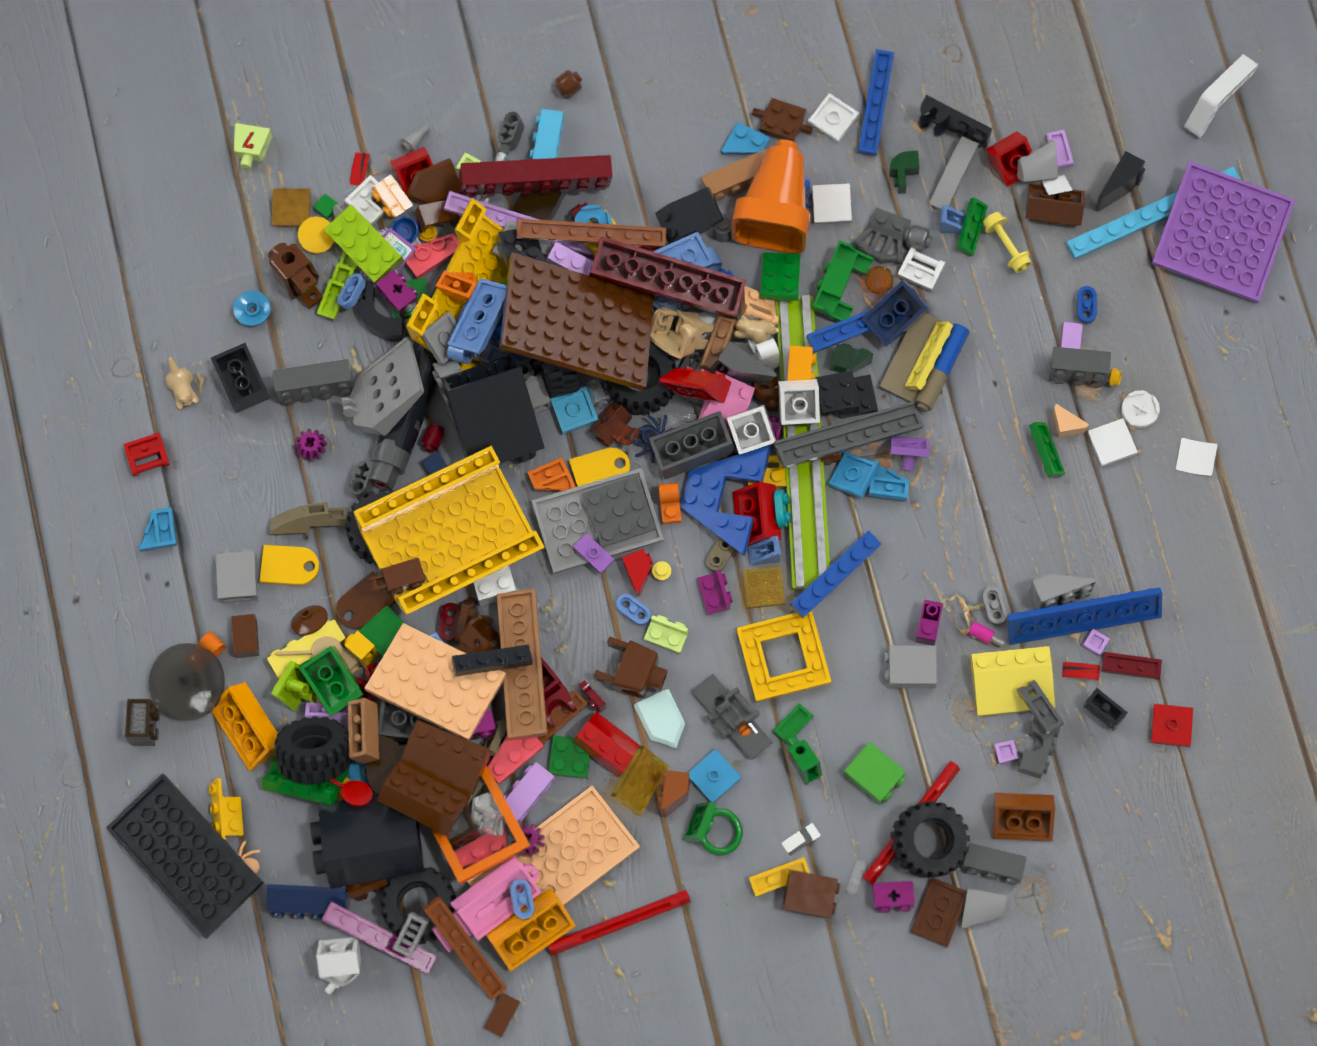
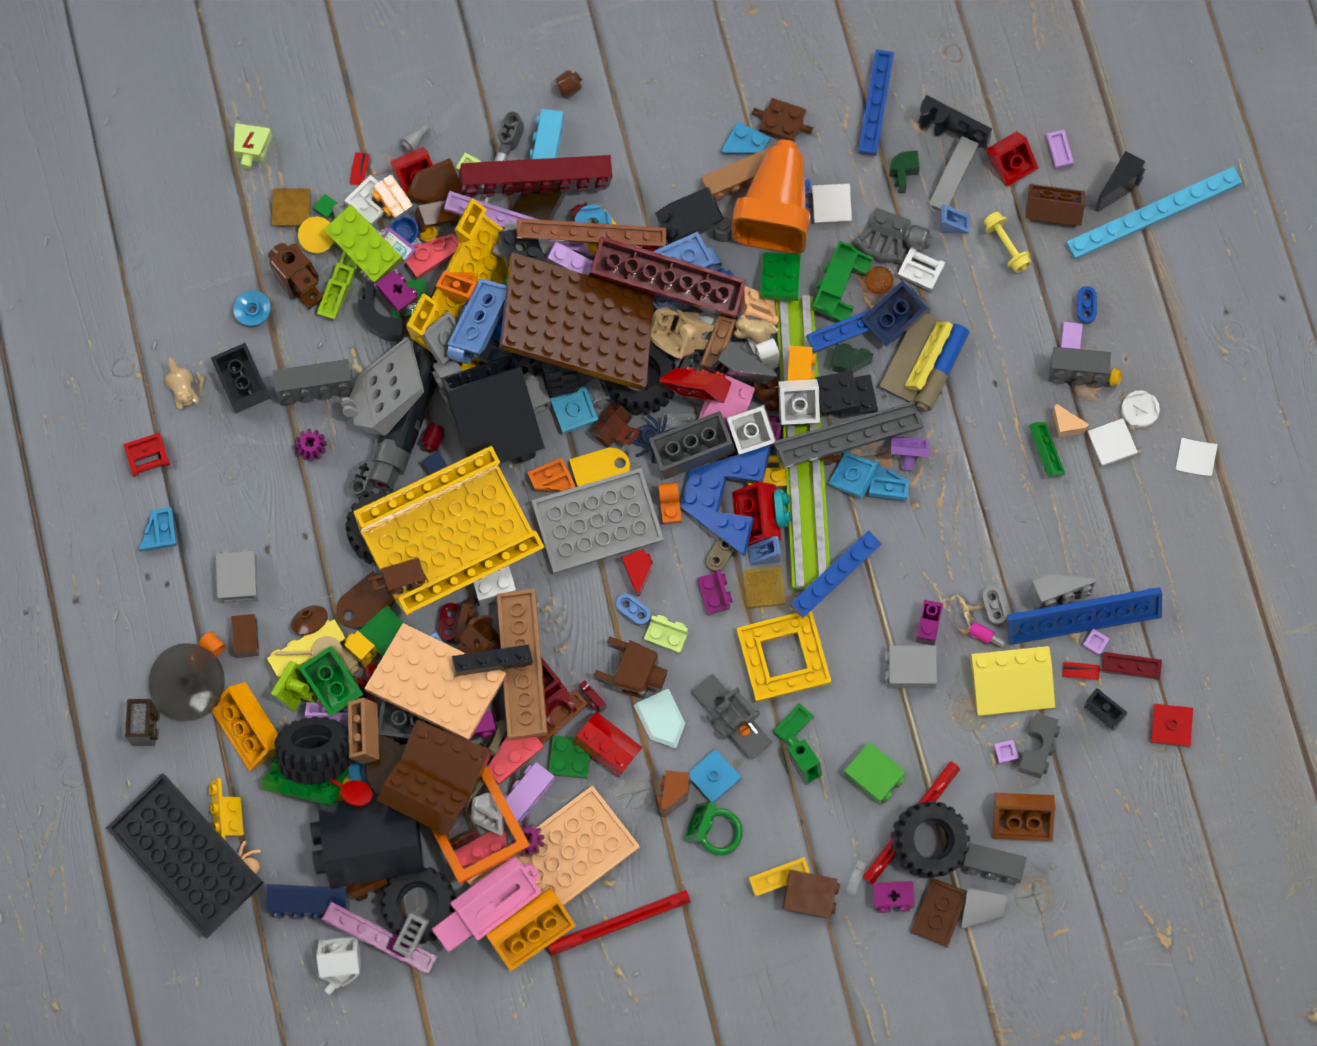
yellow tile [260,545,320,586] -> none
dark tan slope [270,502,348,535] -> none
medium blue plate [338,273,366,309] -> none
dark orange plate [423,896,507,1000] -> none
clear slope [478,812,502,836] -> none
reddish brown tile [484,992,520,1038] -> none
medium blue plate [509,878,534,919] -> none
medium lavender plate [573,533,614,574] -> none
dark grey plate [583,475,656,548] -> none
clear yellow plate [611,745,669,816] -> none
light yellow plate [652,561,671,581] -> none
white sticker [782,823,821,856] -> none
white tile [808,93,859,143] -> none
green tile [956,197,988,257] -> none
light grey slope [1017,140,1058,182] -> none
dark grey plate [1017,680,1064,735] -> none
white sticker [1041,175,1072,195] -> none
medium lavender plate [1151,161,1295,303] -> none
white beam [1184,54,1259,138] -> none

